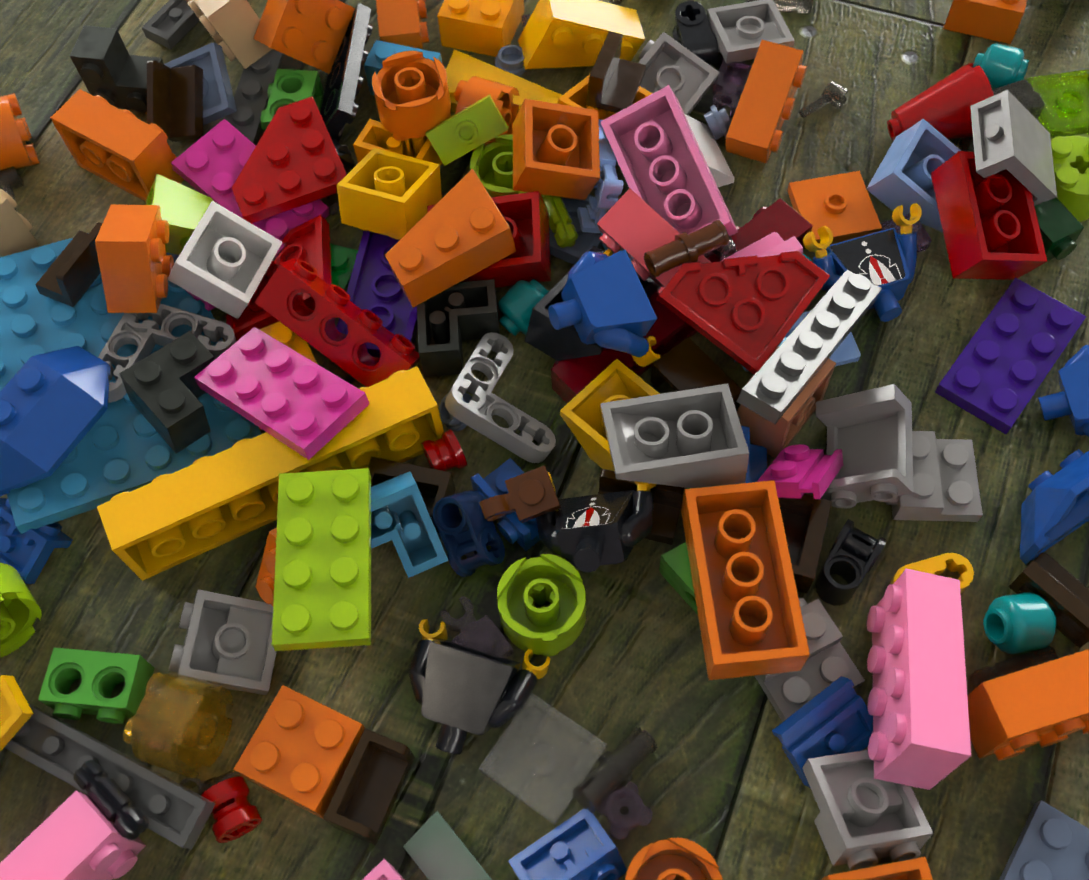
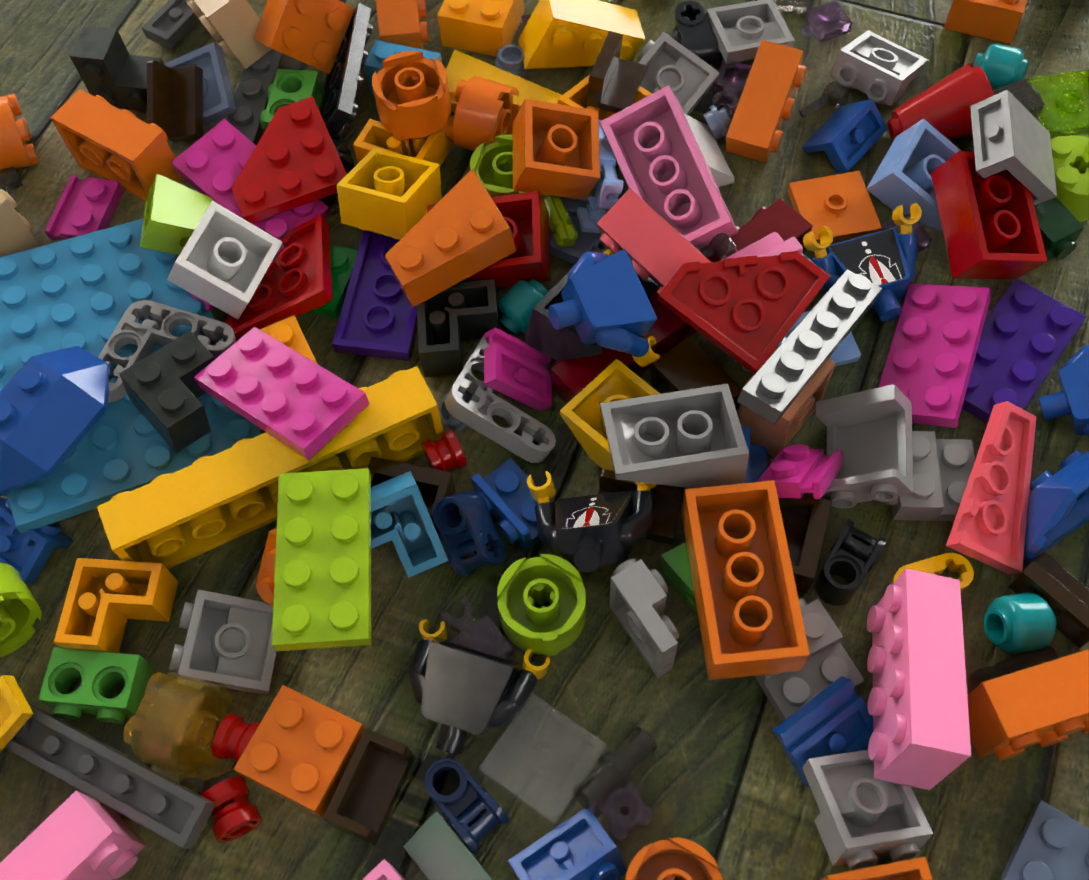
dark brown panel [36,222,103,307] -> none
black axle [74,760,149,841] -> none
orange brick [95,204,174,313] -> none
red brick [255,258,420,387] -> none
lime plate [425,94,508,166] -> none
reddish brown plate [479,465,561,523] -> none
reddish brown pin [644,220,729,278] -> none
none -> dark pink plate [44,175,124,240]
none -> light orange brick [54,558,179,653]
none -> red wheel [211,713,260,764]
none -> dark blue piece [425,759,510,853]
none -> dark pink plate [484,327,552,412]
none -> light grey plate [609,558,679,678]
none -> blue panel [802,99,888,174]
none -> clear purple plate [805,0,853,42]
none -> light grey plate [830,31,928,106]
none -> dark pink plate [878,283,991,428]
none -> coral wing [946,401,1037,574]

